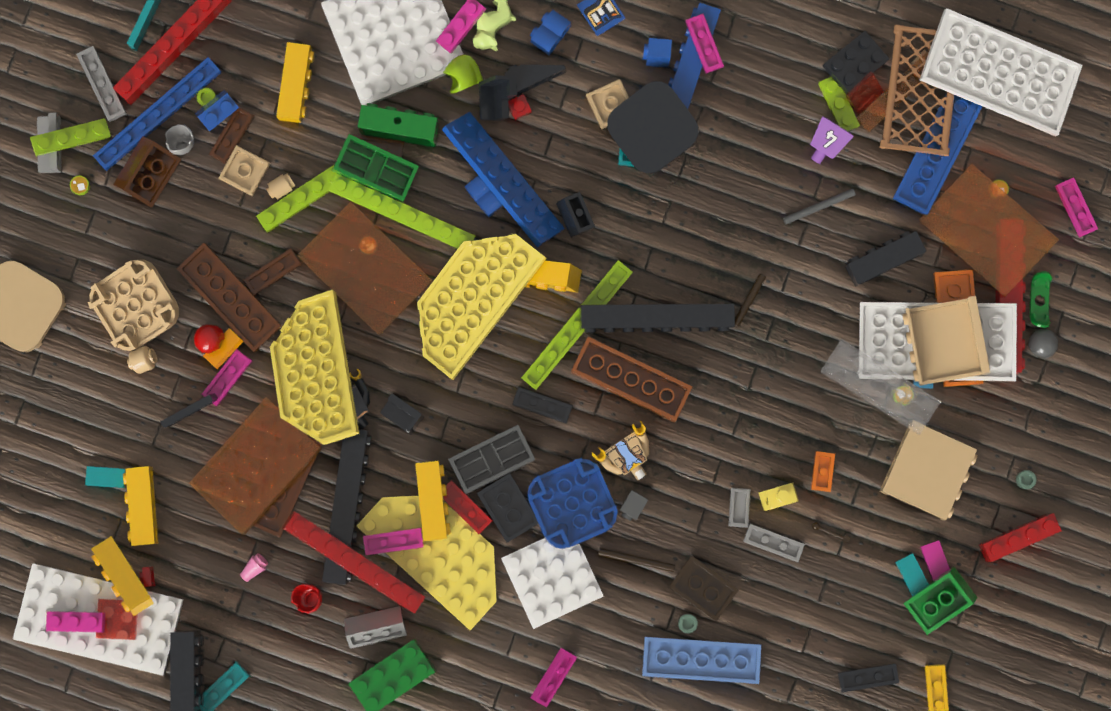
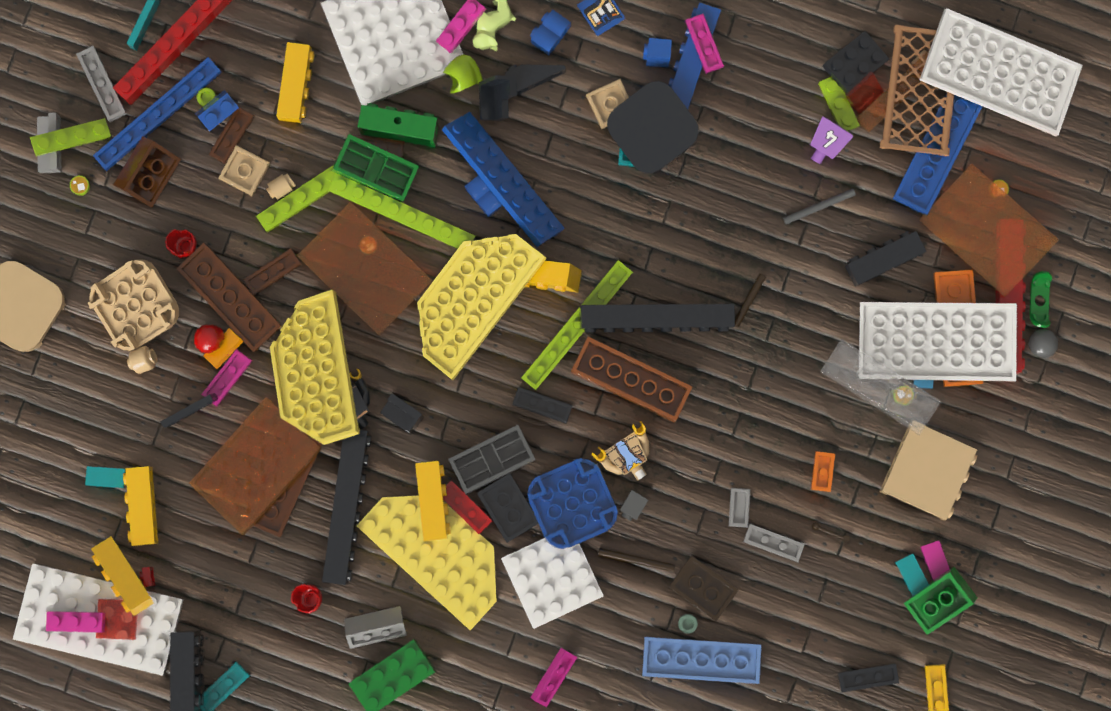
light grey hair [165,124,194,155] -> none
bright pink cone [240,553,268,582] -> none
red brick [282,511,425,614] -> none
dark pink plate [363,528,424,555] -> none
red plate [508,94,532,120] -> none
black brick [556,192,595,238] -> none
light yellow torso [759,482,799,511] -> none
tan panel [902,296,990,386] -> none
red brick [978,513,1062,562] -> none
sand green tile [1016,470,1037,489] -> none
dark pink plate [1055,178,1098,238] -> none
none -> red hair [165,229,197,258]

